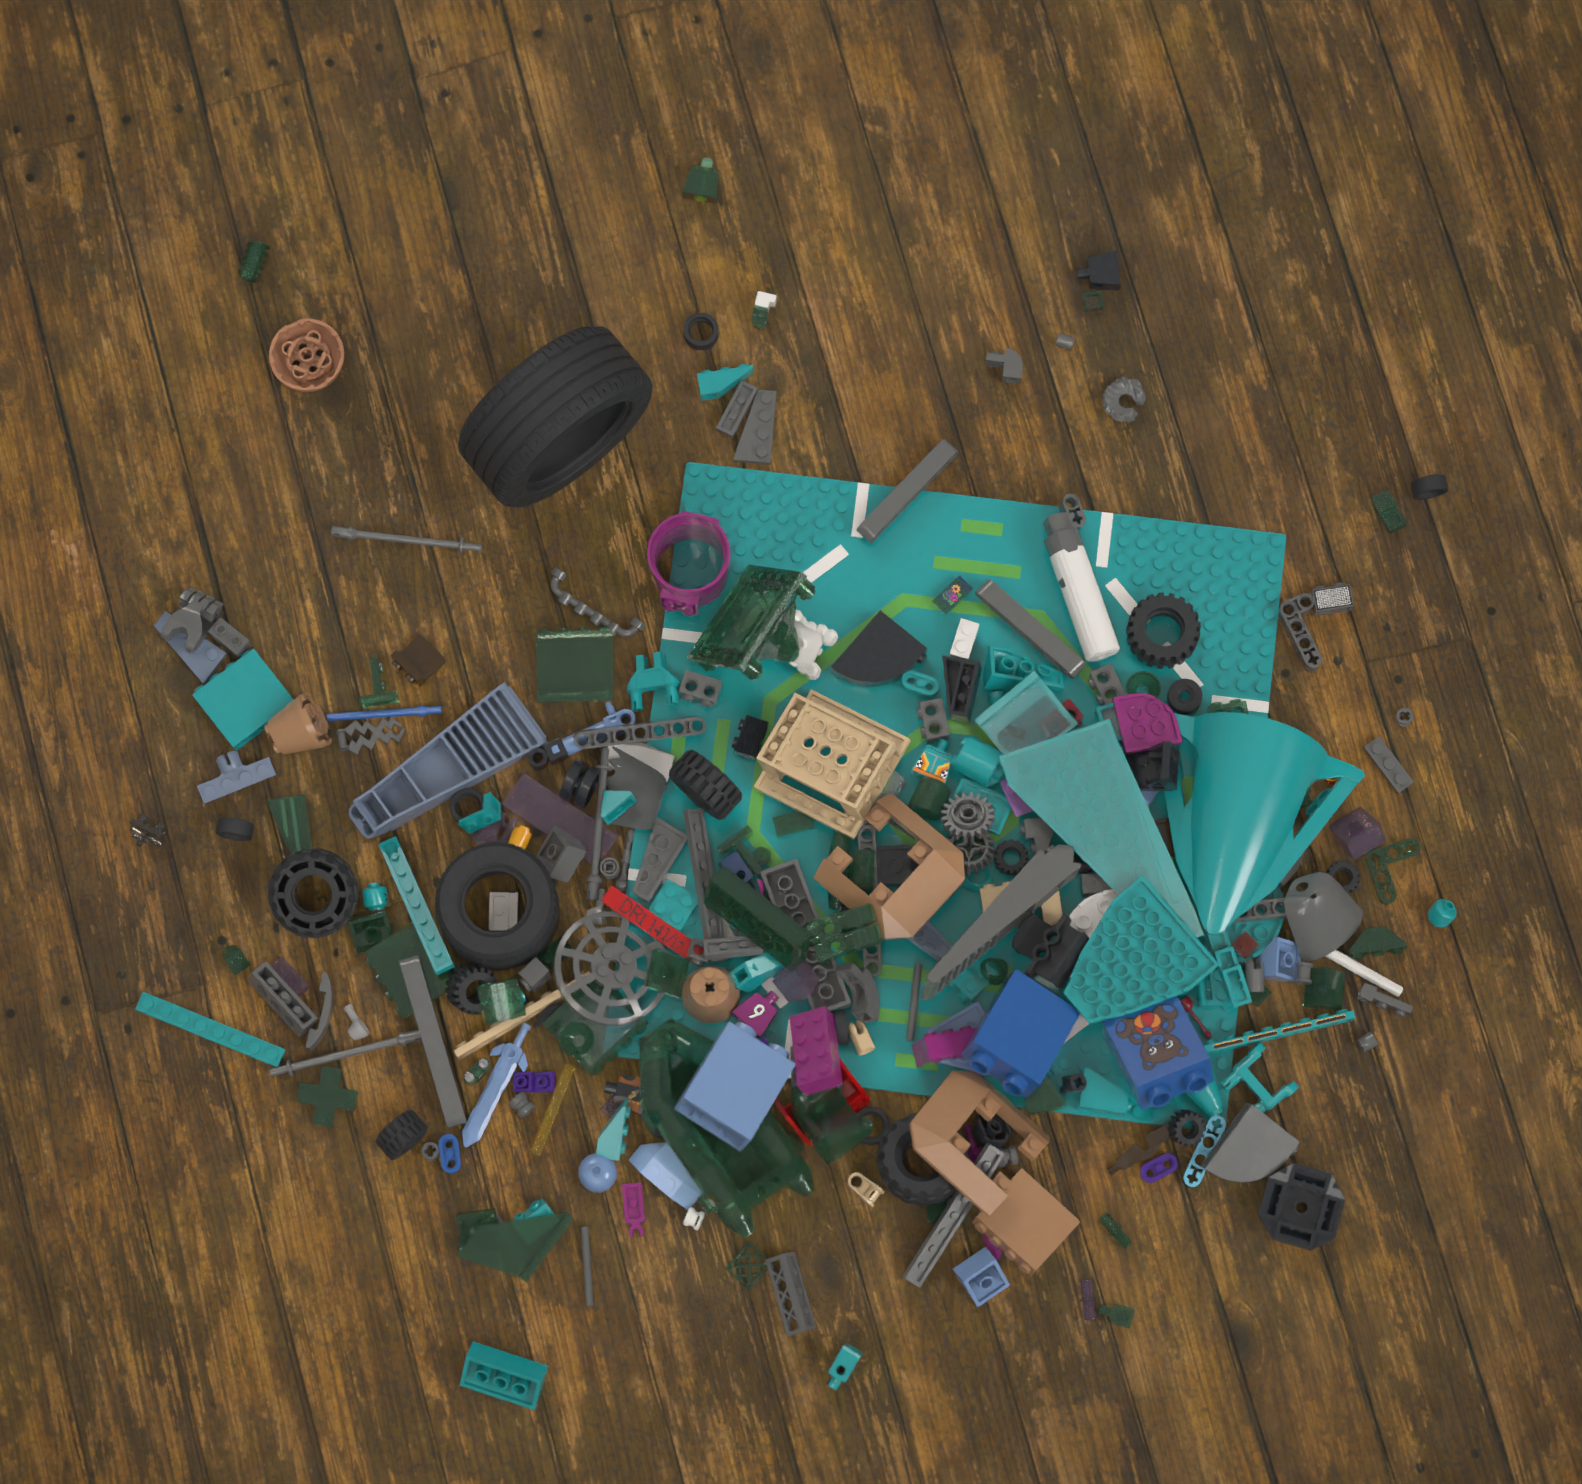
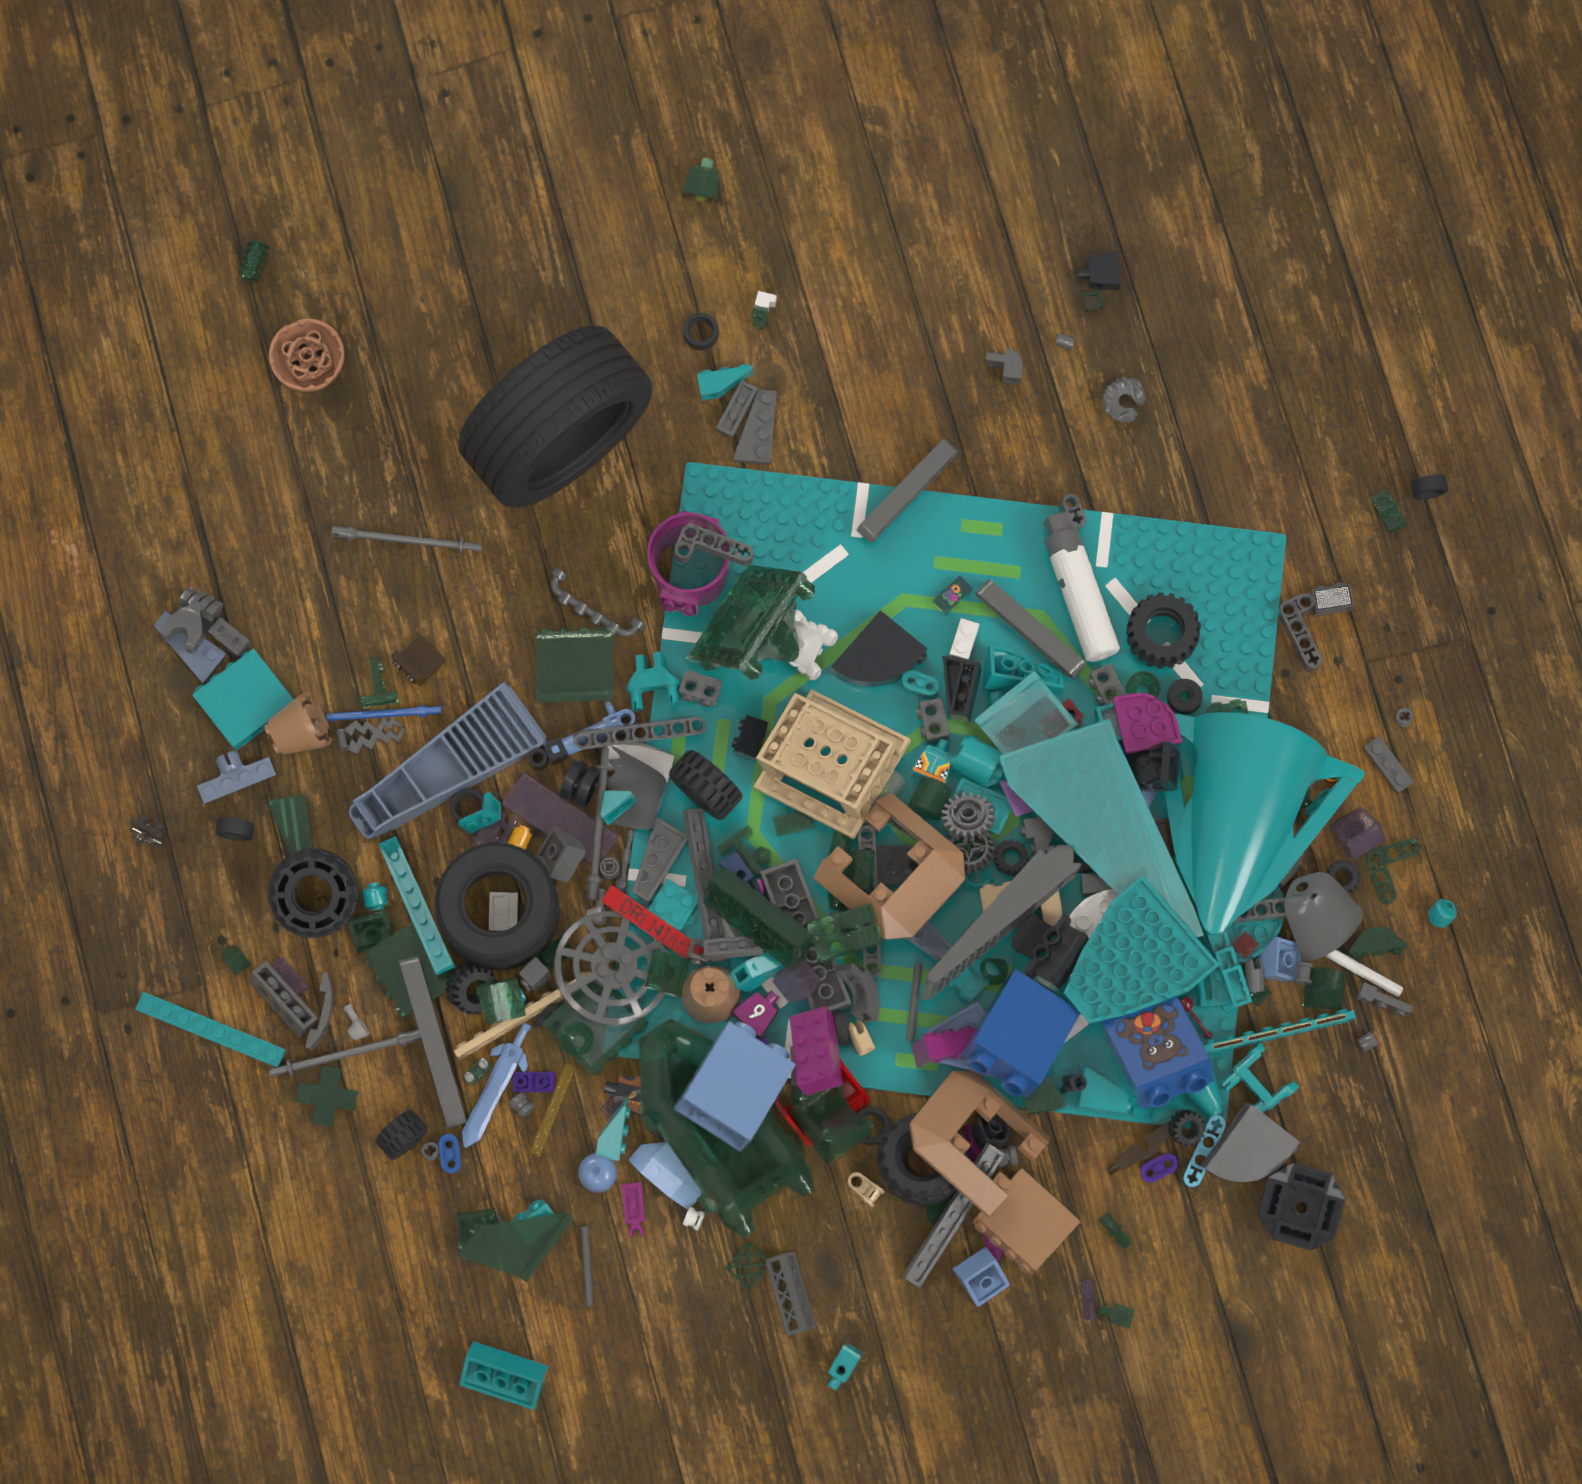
none -> dark grey beam [675,524,754,566]

